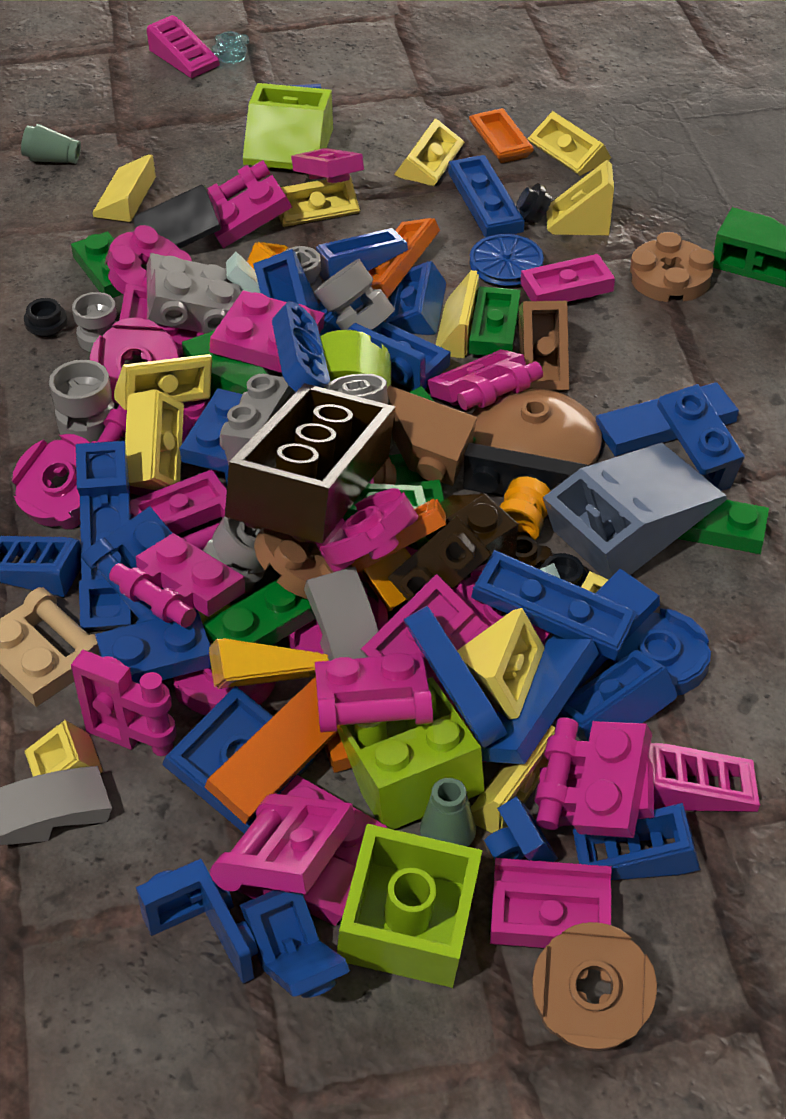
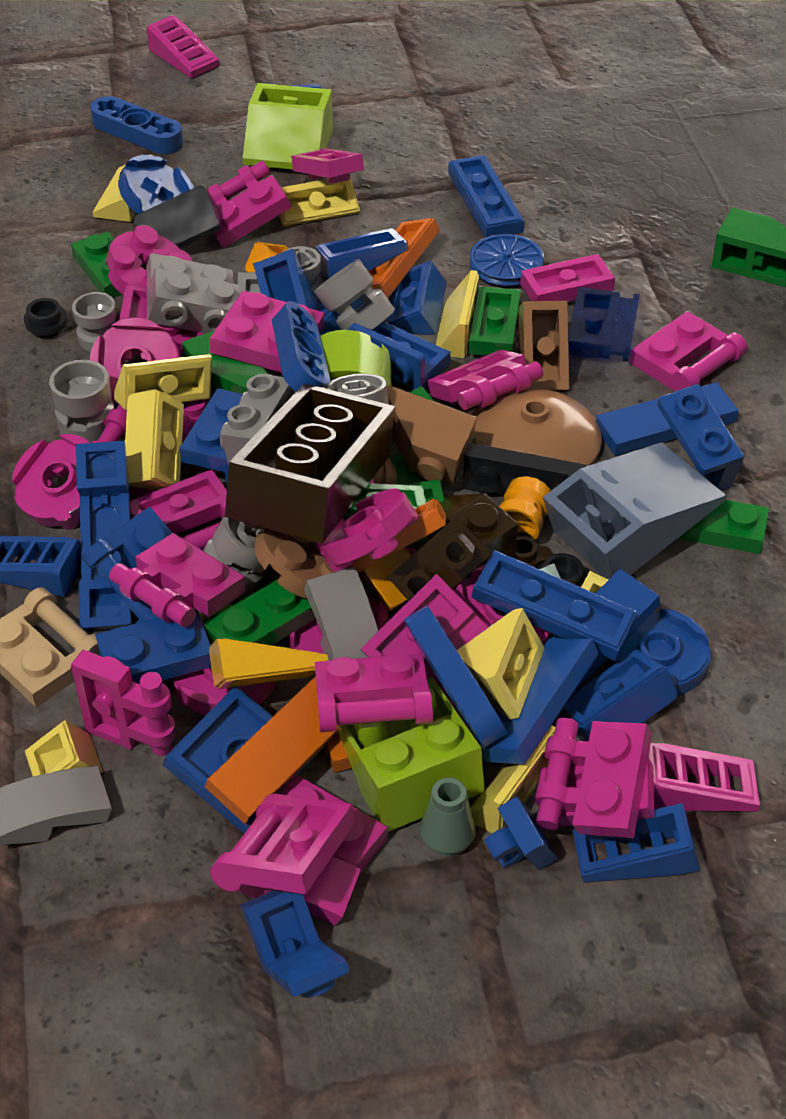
sand green cone [21,124,81,164] -> none
blue bracket [136,859,258,984] -> none
clear light blue plate [212,31,250,63] -> none
light aqua tile [226,251,260,293] -> none
lime brick [337,824,483,988] -> none
light yellow slope [394,119,465,186] -> none
orange tile [469,108,534,163] -> none
dark pink plate [490,858,612,948] -> none
black plate [516,183,552,223] -> none
light yellow slope [528,111,611,176] -> none
medium nougat plate [532,922,657,1051] -> none
light yellow slope [546,160,614,235] -> none
medium nougat plate [630,232,714,302] -> none
none -> blue beam [90,96,183,154]
none -> blue tile [118,155,194,214]
none -> clear blue plate [568,287,640,362]
none -> dark pink plate [629,311,748,391]

